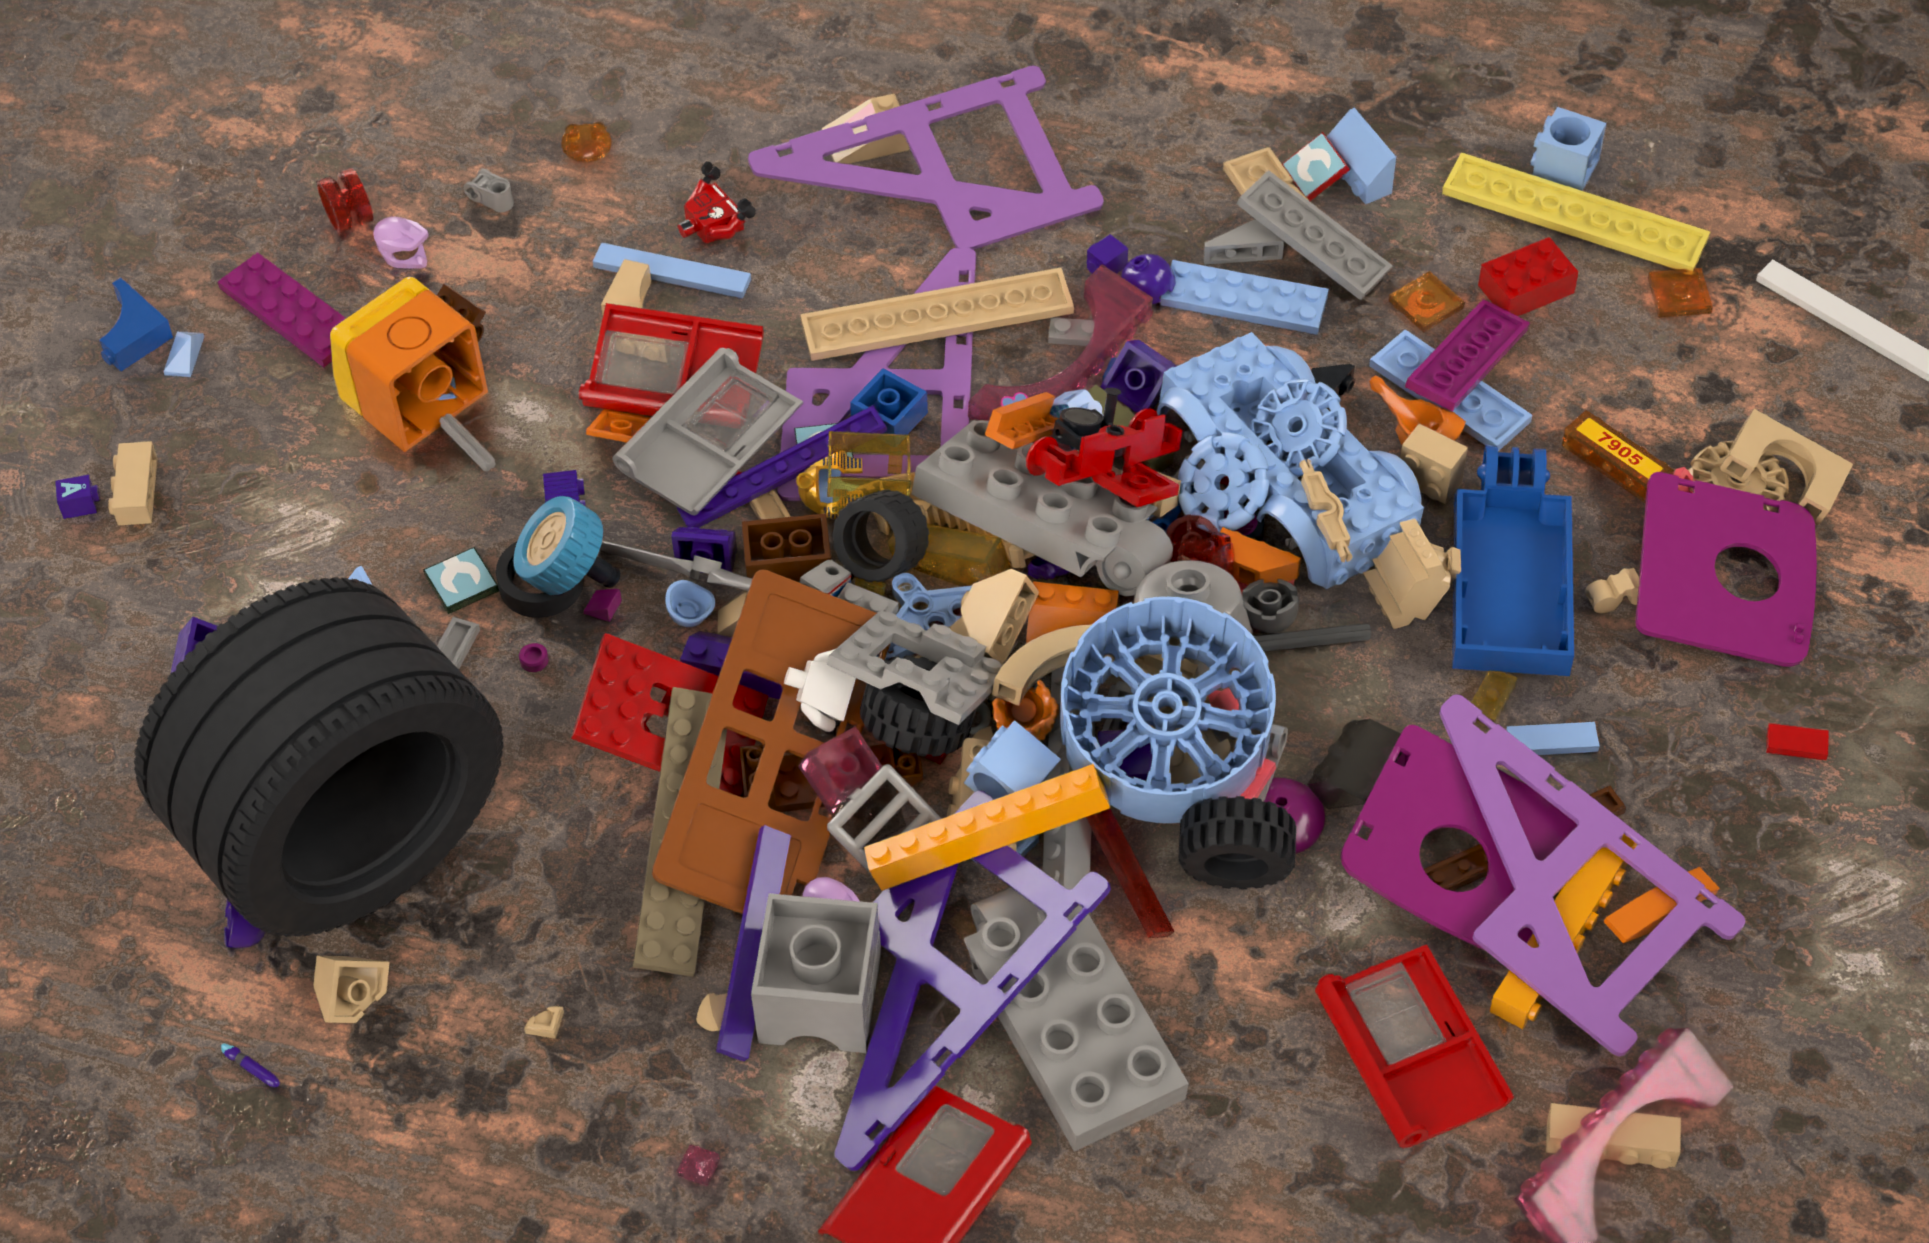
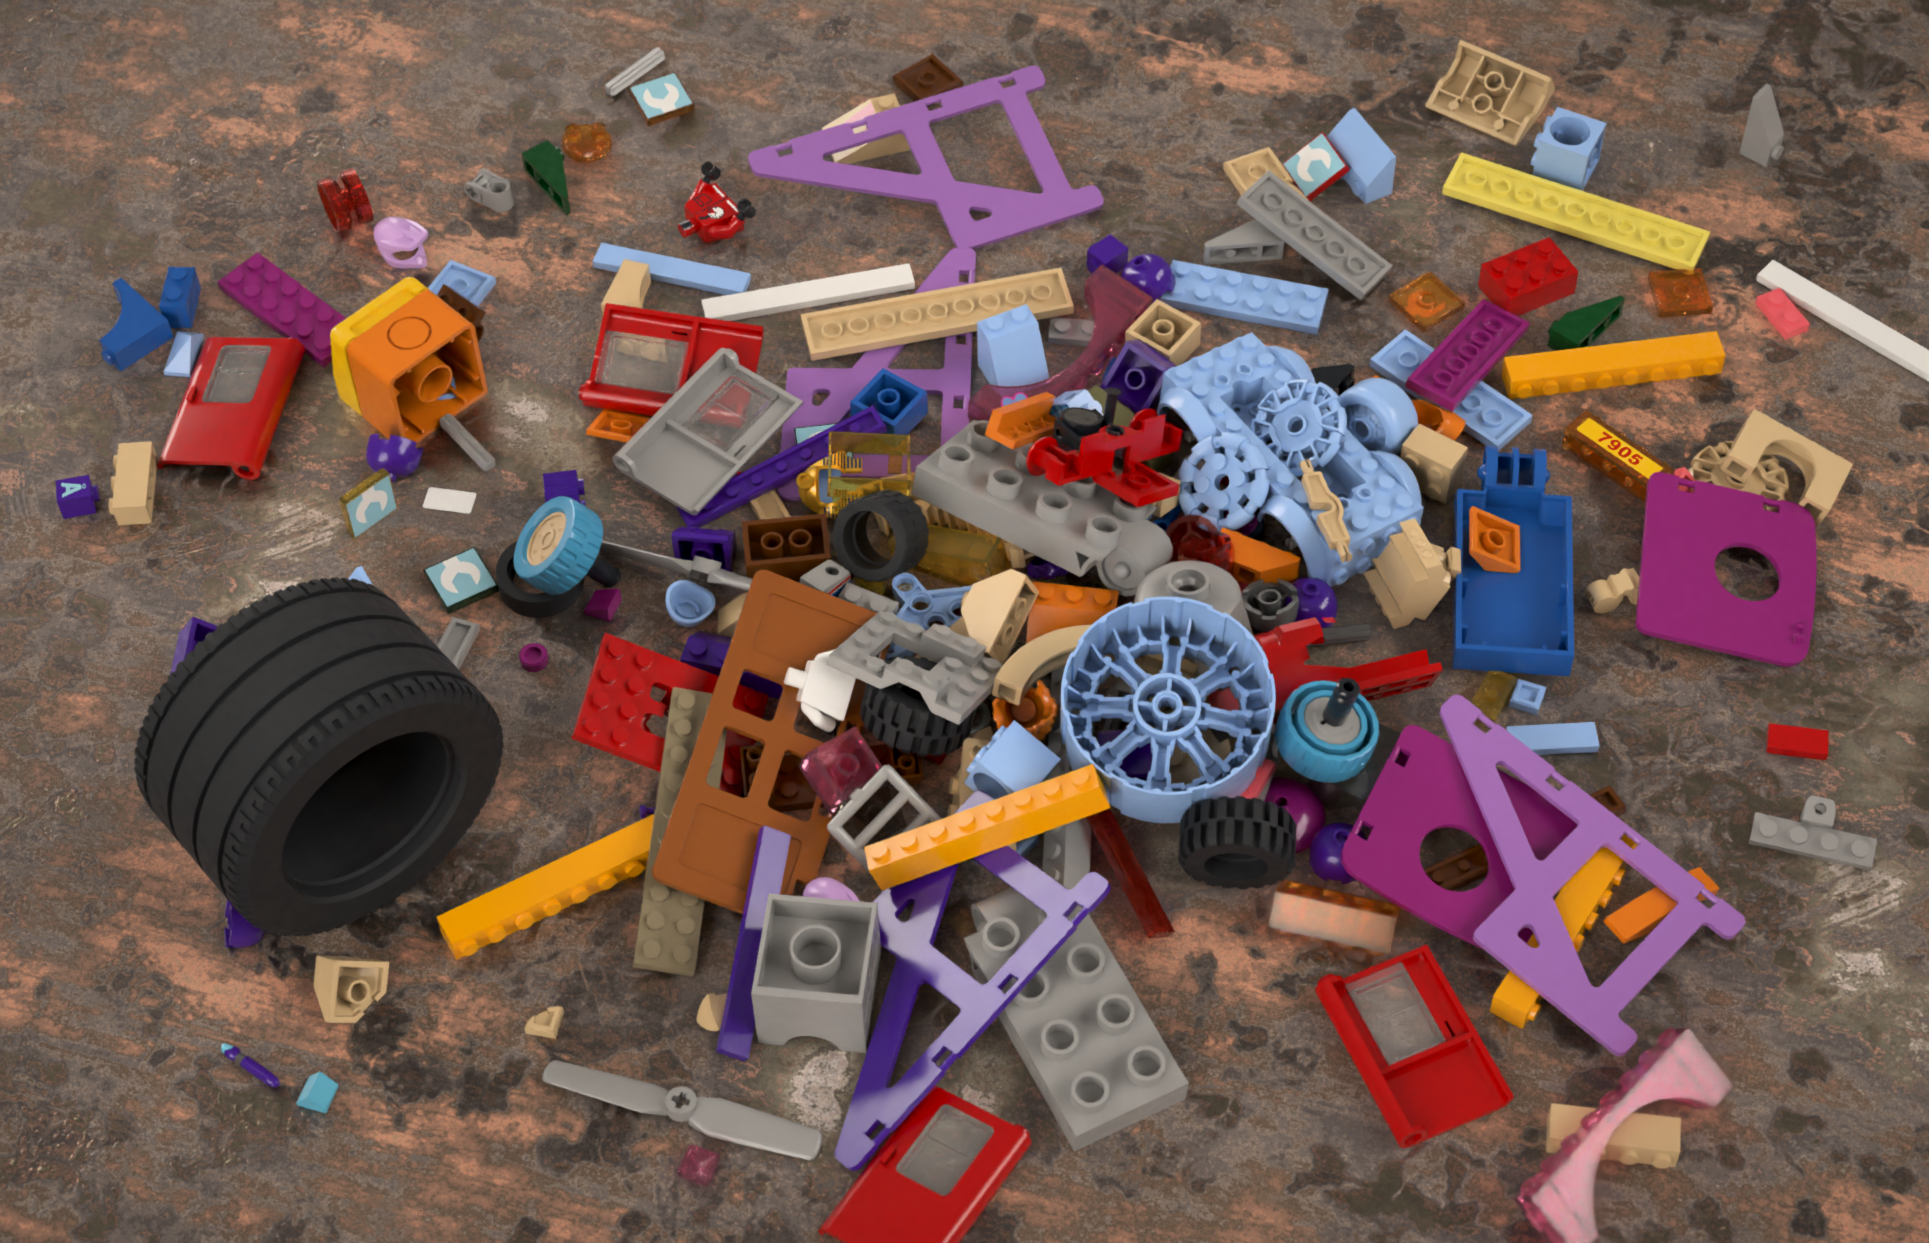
none -> red piece [156,337,305,480]
none -> blue brick [159,267,201,328]
none -> medium azure slope [296,1072,339,1113]
none -> tile [339,468,398,539]
none -> dark purple cylinder [366,434,423,482]
none -> white sticker [423,487,477,514]
none -> light blue tile [428,260,496,306]
none -> light orange brick [437,814,654,960]
none -> dark green slope [521,140,571,215]
none -> light grey piece [542,1060,822,1161]
none -> light grey axle [604,47,665,97]
none -> tile [628,72,695,126]
none -> dark purple piece [639,805,655,819]
none -> white tile [701,263,915,321]
none -> reddish brown tile [892,54,963,108]
none -> light blue slope [977,304,1050,402]
none -> tan brick [1125,299,1201,366]
none -> red piece [1253,617,1443,724]
none -> clear orange slope [1268,879,1401,956]
none -> dark azure wheel [1274,678,1379,783]
none -> dark purple cylinder [1284,577,1338,628]
none -> dark purple cylinder [1309,822,1367,884]
none -> light blue wheel [1339,378,1418,456]
none -> tan piece [1425,40,1555,147]
none -> orange slope [1469,506,1520,573]
none -> light orange brick [1501,331,1726,400]
none -> light blue tile [1509,679,1546,715]
none -> dark green slope [1548,295,1625,351]
none -> light grey slope [1739,83,1784,167]
none -> light grey plate [1748,795,1877,871]
none -> coral plate [1755,288,1810,340]

